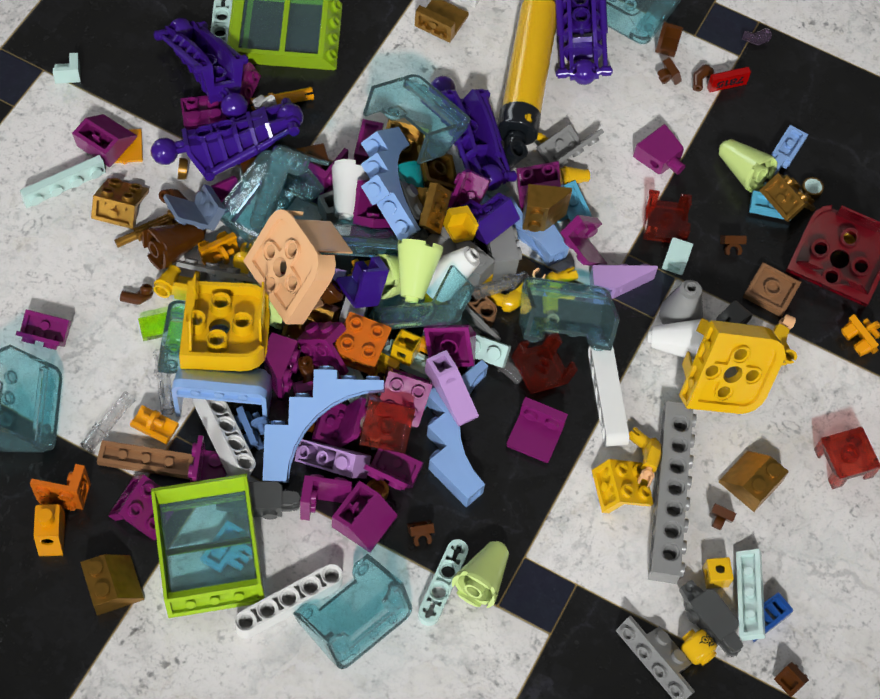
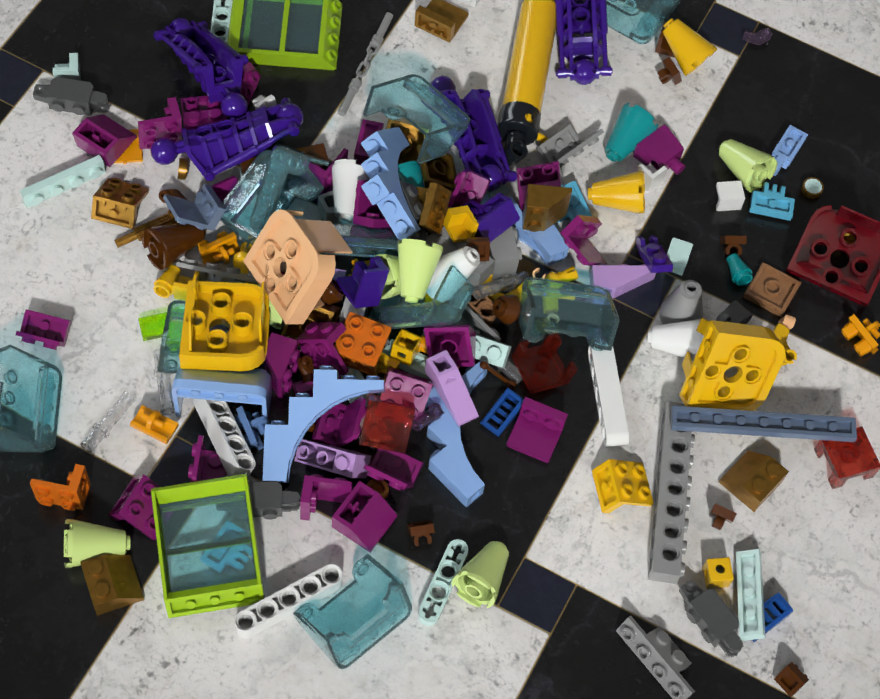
light orange torso [34,504,65,556] -> none
medium nougat plate [97,440,194,480] -> none
reddish brown arm [120,284,153,305] -> none
light orange pin [250,87,314,111] -> none
yellow cone [560,166,590,185] -> none
yellow arm [629,427,662,487] -> none
clear red panel [643,190,692,243] -> none
yellow head [681,629,717,666] -> none
reddish brown arm [693,64,714,91] -> none
red tile [707,67,751,93] -> none
pearl gold bracket [759,173,816,222] -> none
none -> dark grey hinge [33,77,110,116]
none -> yellowish green cone [64,519,130,568]
none -> magenta bracket [138,97,182,150]
none -> light grey piece [338,12,393,116]
none -> clear purple arm [411,403,443,432]
none -> reddish brown tile [466,237,490,261]
none -> reddish brown hinge [480,361,516,389]
none -> blue slope [480,388,524,437]
none -> reddish brown cone [493,294,522,324]
none -> yellow cone [588,171,645,214]
none -> teal cone [605,103,659,162]
none -> white panel [636,163,667,193]
none -> dark purple hinge [636,236,673,273]
none -> yellow cone [663,18,718,76]
none -> sand blue plate [671,406,857,442]
none -> white panel [716,181,745,211]
none -> teal cone [726,253,753,286]

